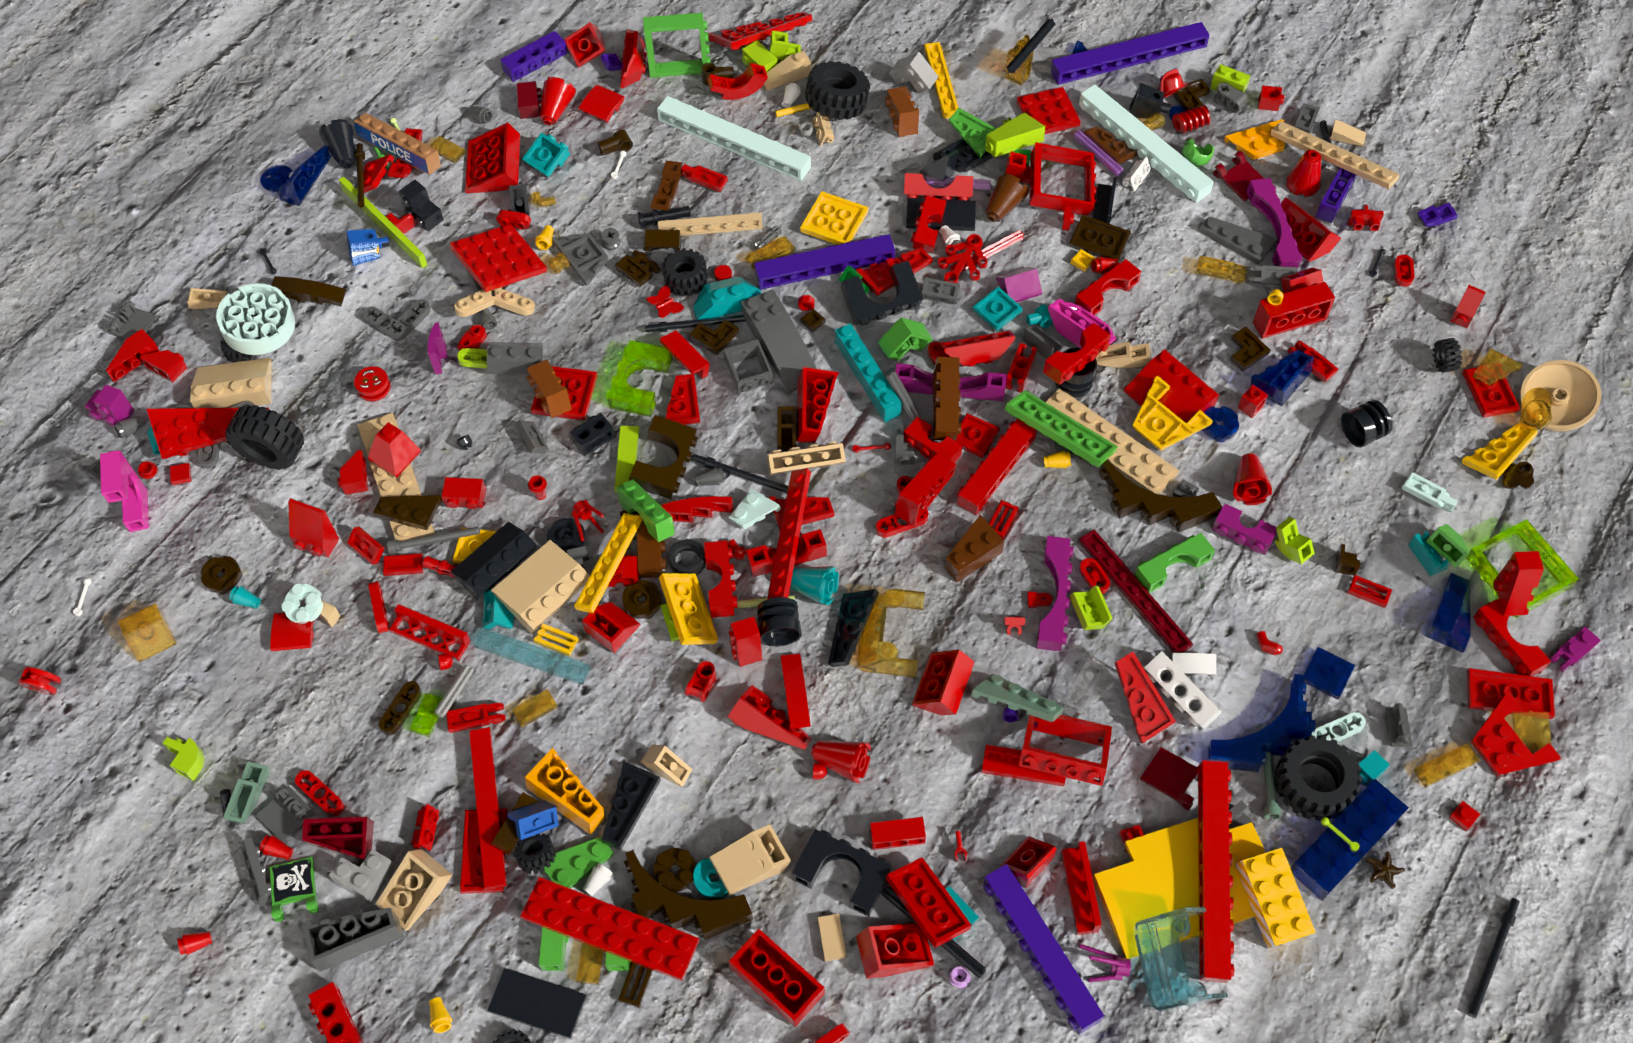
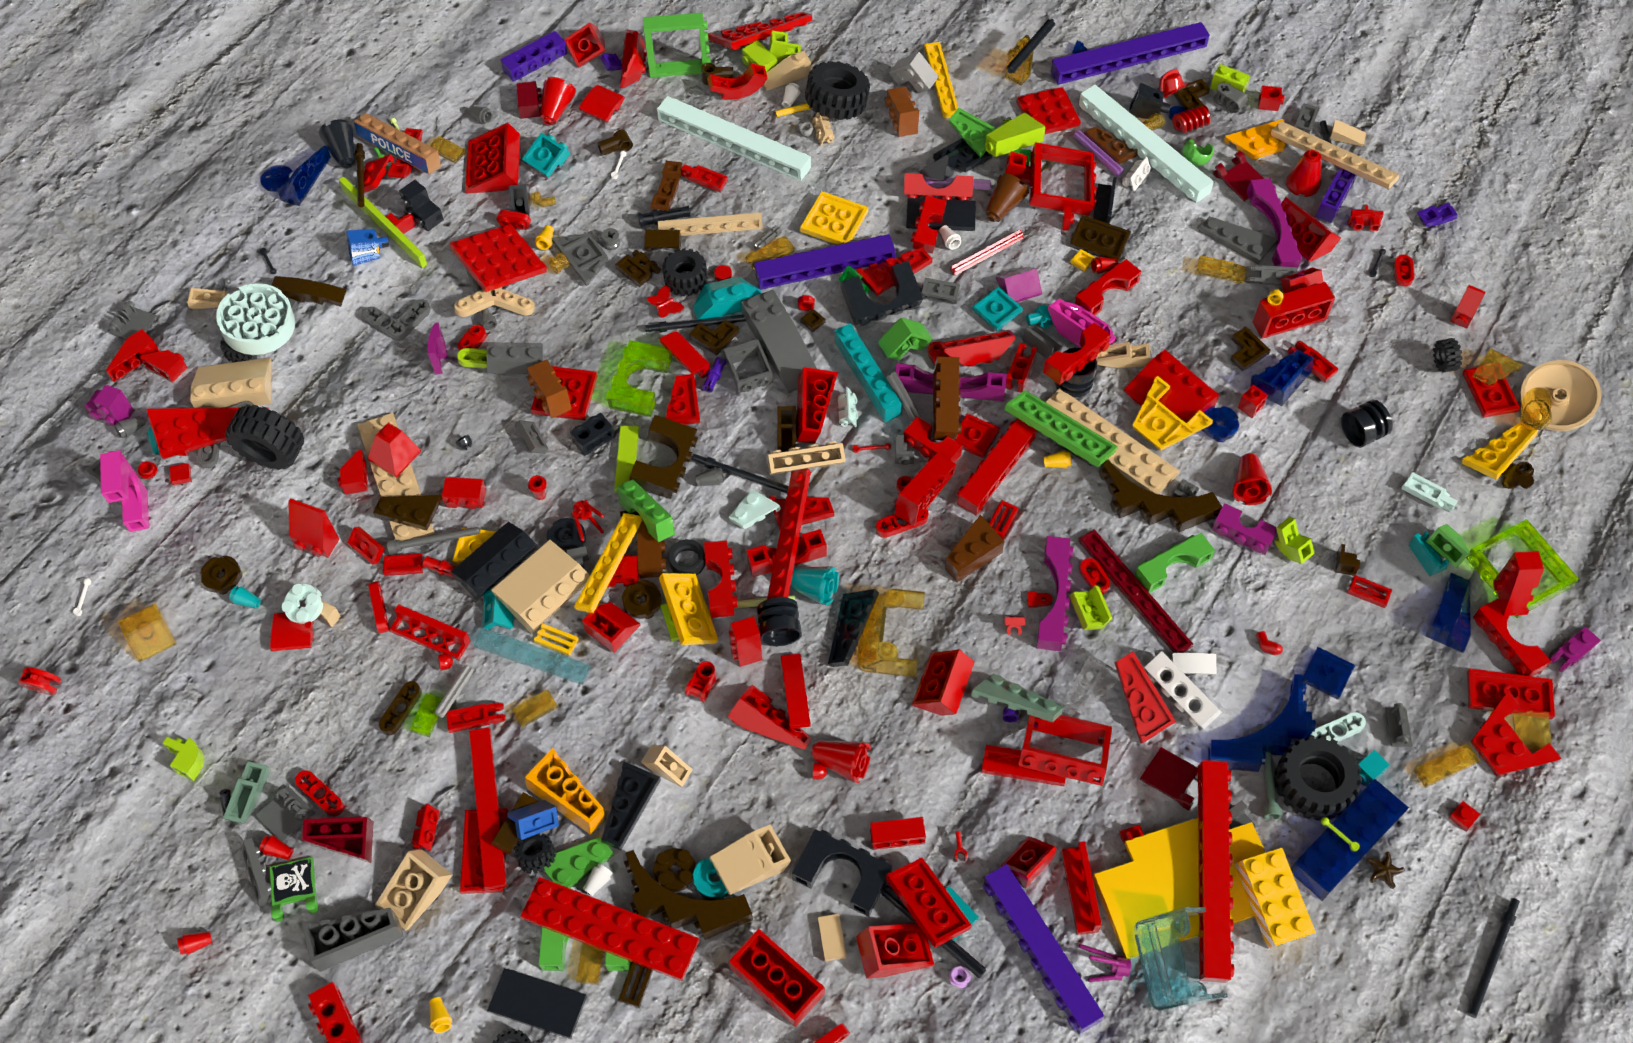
light grey brick [329,849,395,903] -> none
red head [354,366,391,402] -> none
red slope [661,496,733,523] -> none
red arm [727,539,746,560] -> none
red plant [938,234,988,283] -> none
none -> dark purple pin [702,357,726,392]
none -> light aqua hinge [838,387,858,427]

